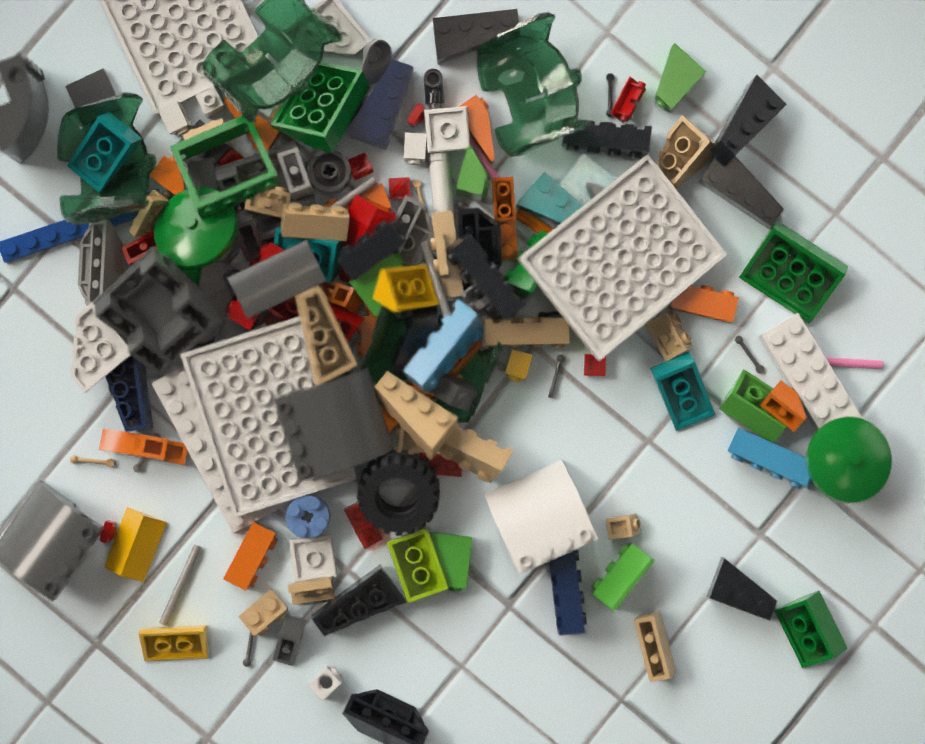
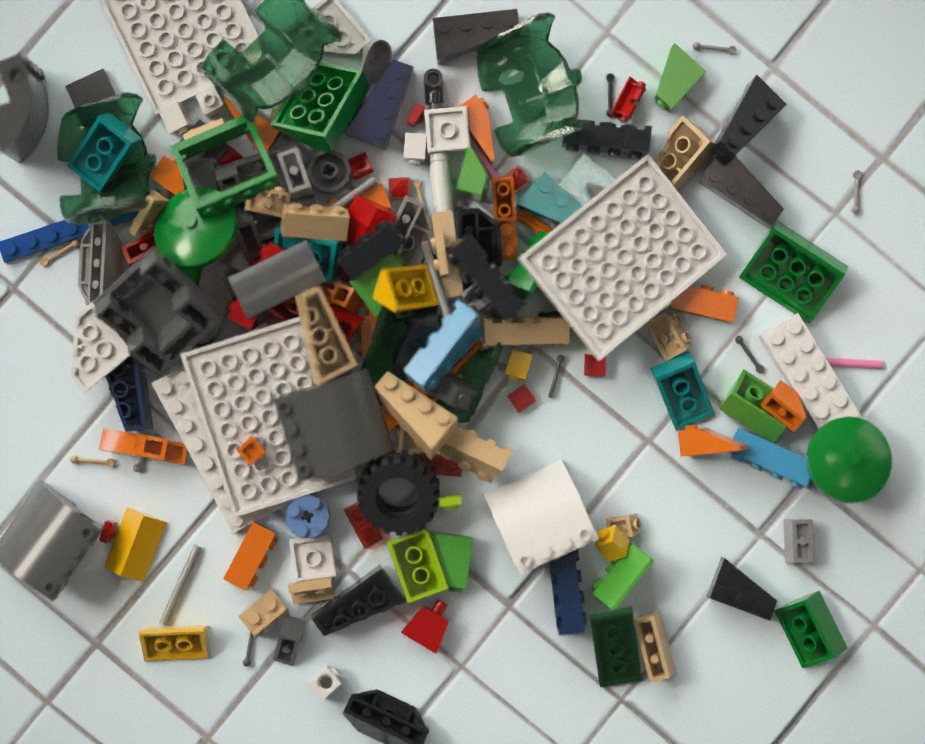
none -> tan hinge [40,239,79,266]
none -> orange plate [236,435,267,466]
none -> red torso [401,599,449,654]
none -> lime plate [439,494,462,511]
none -> red tile [503,165,531,195]
none -> red plate [507,384,536,413]
none -> dark green tile [589,607,642,687]
none -> yellow brick [595,525,630,562]
none -> orange slope [678,425,748,457]
none -> light grey hinge [692,42,737,55]
none -> light grey hinge [784,519,814,563]
none -> light grey hinge [852,170,862,214]

